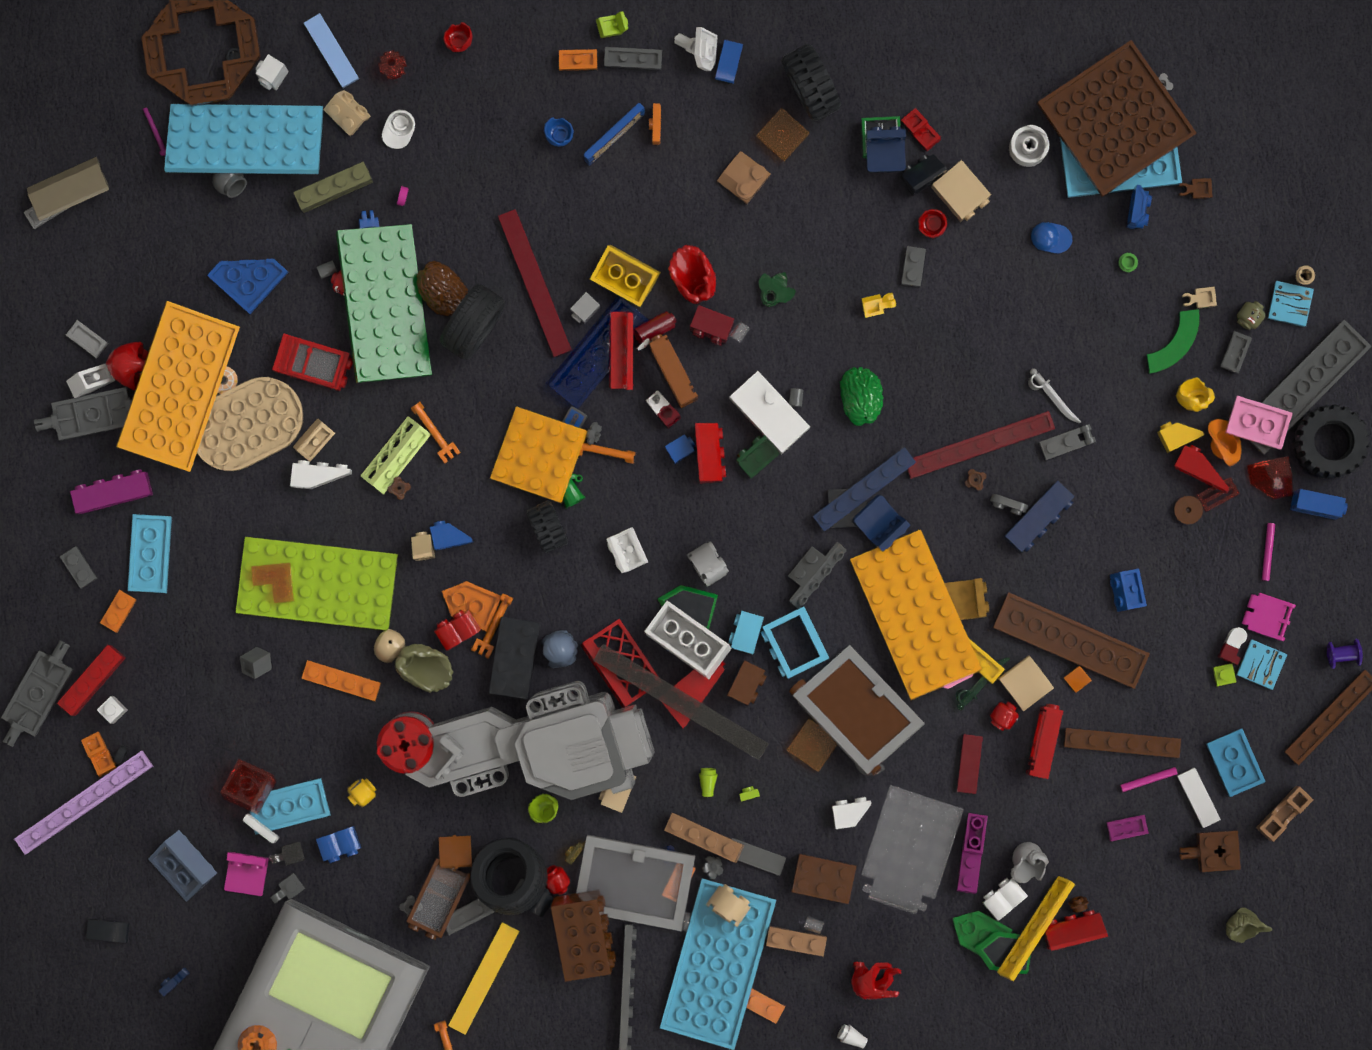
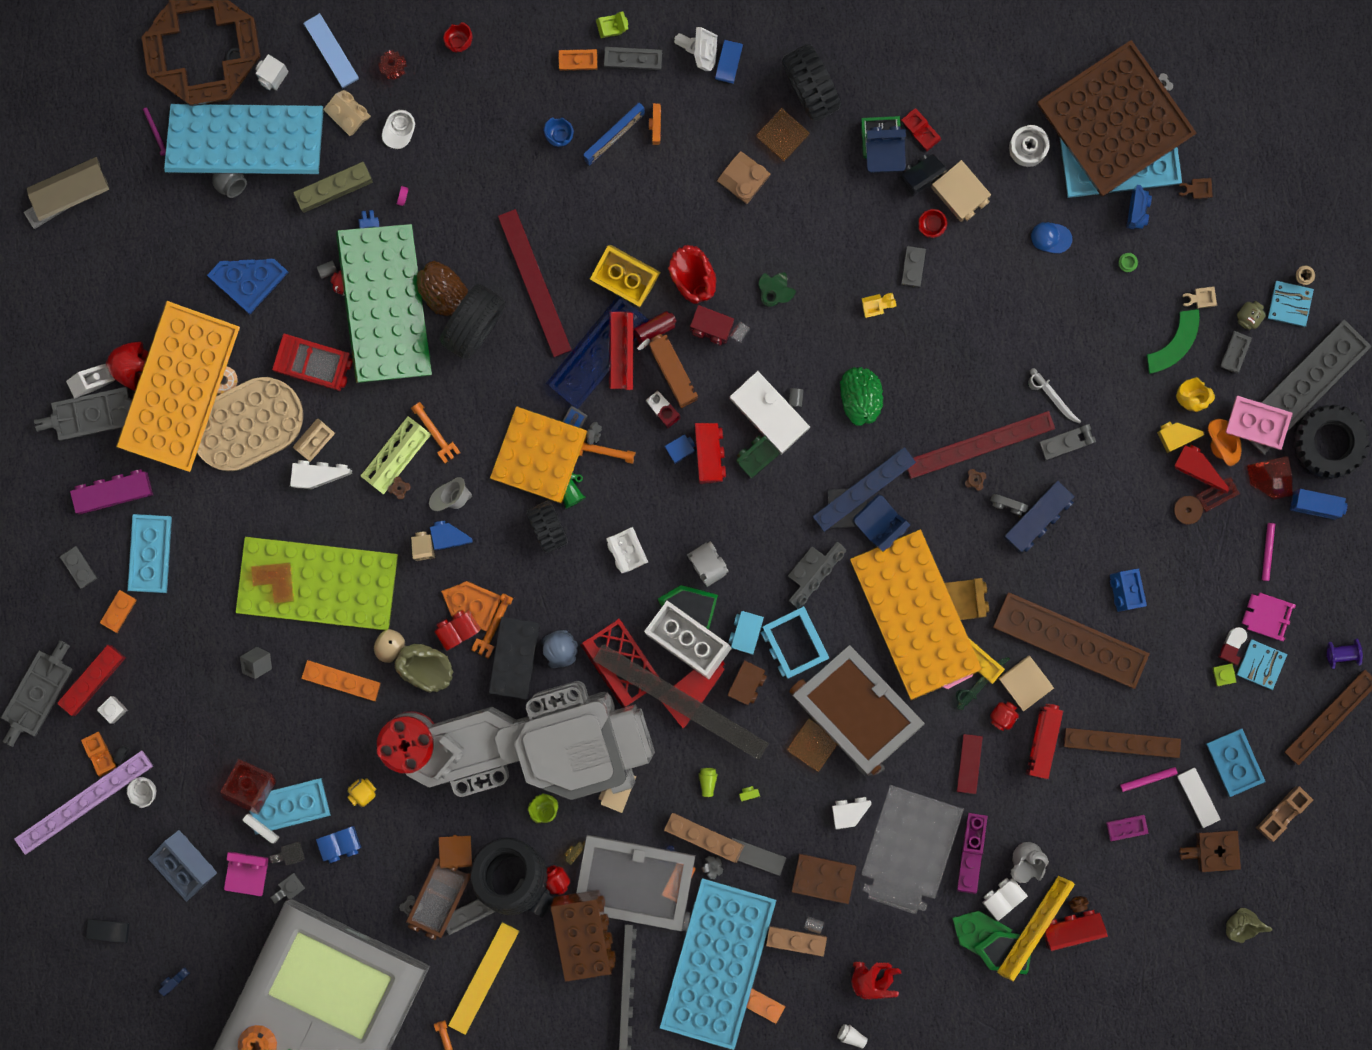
light grey tile [66,320,109,358] -> none
light grey brick [571,292,600,324] -> none
tan brick [706,884,750,927] -> none
orange slope [1064,666,1092,693] -> none
none -> white hair [127,777,157,808]
none -> light grey piece [429,477,472,511]

